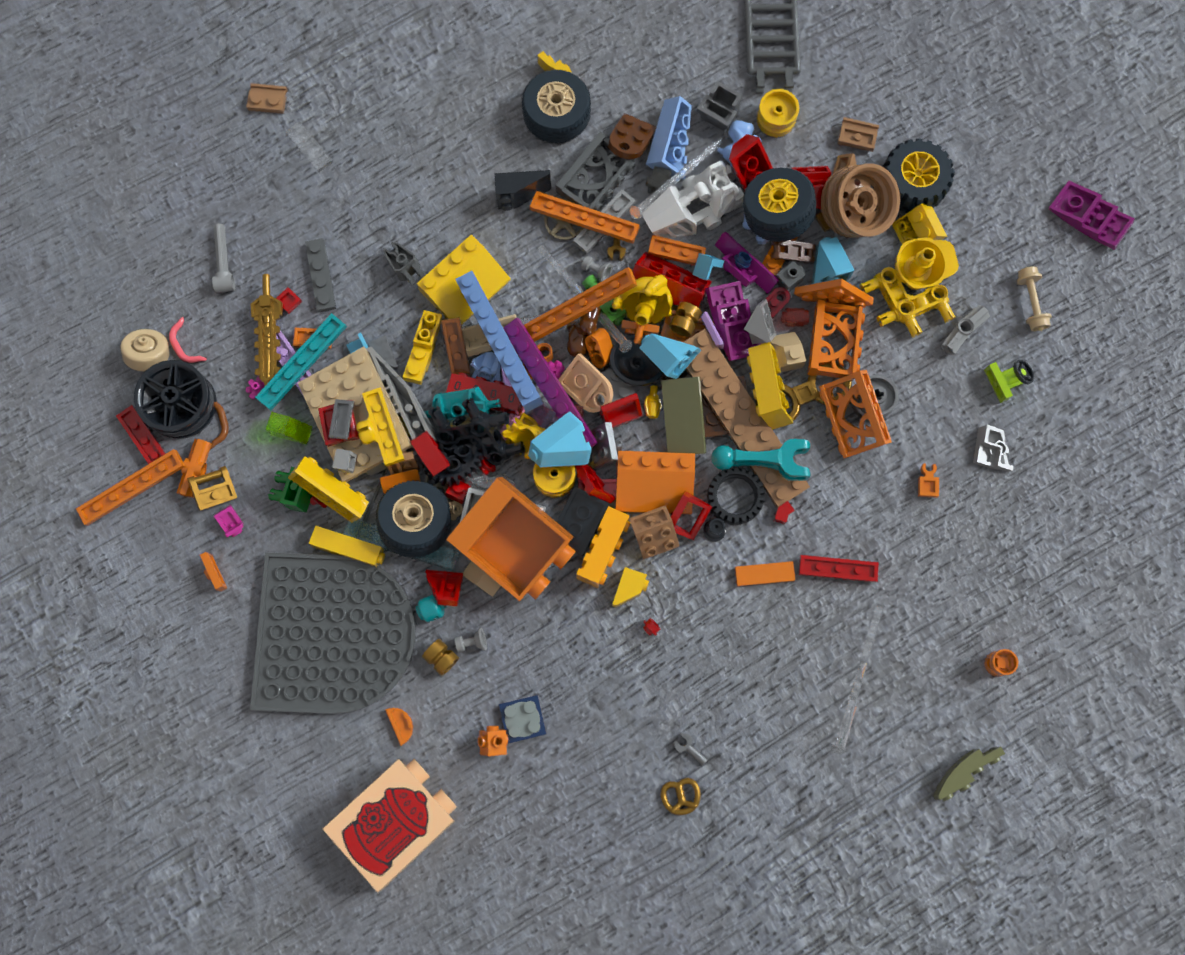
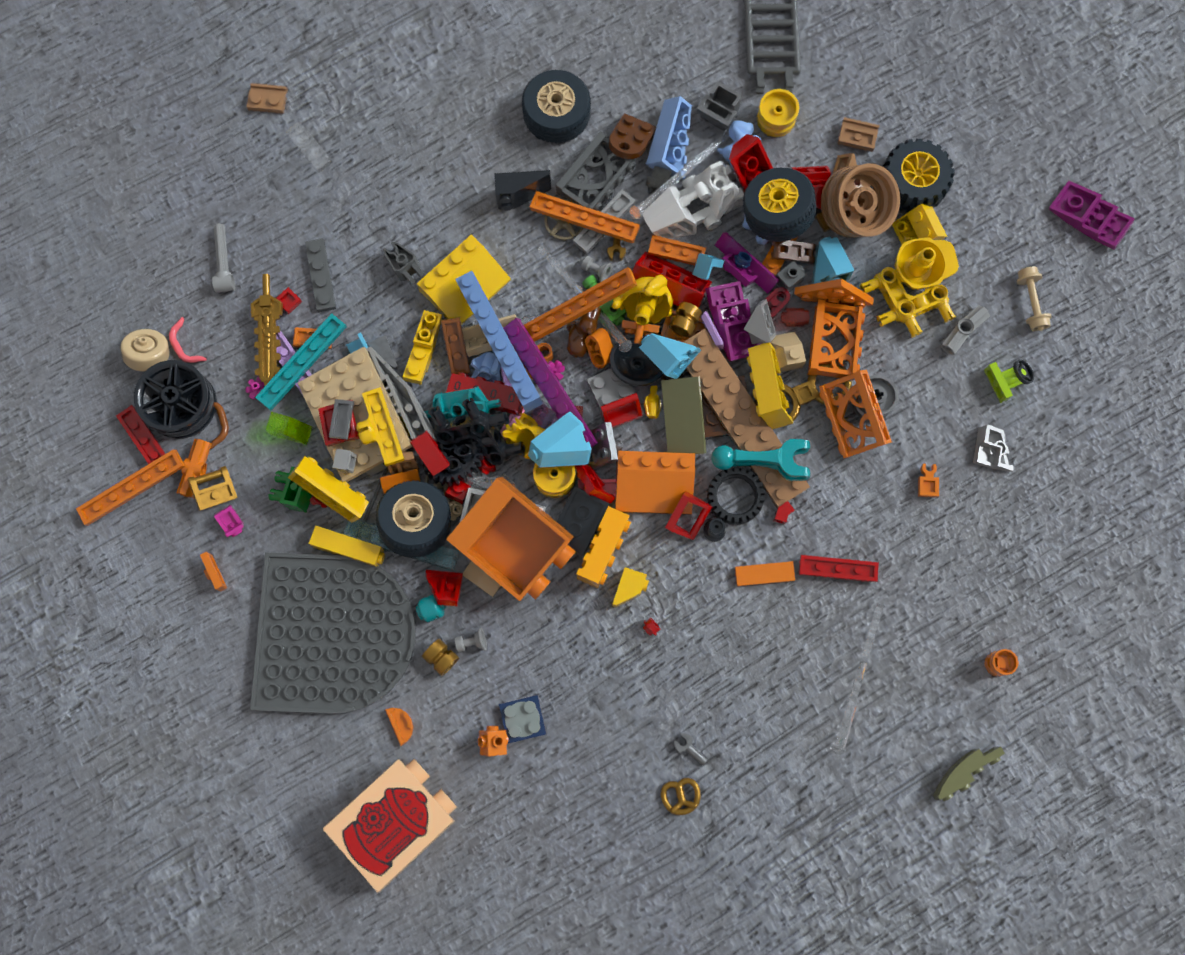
yellow slope [537,51,572,73] -> none
light nougat plate [558,354,613,413] -> none
medium nougat bracket [629,505,680,559] -> none

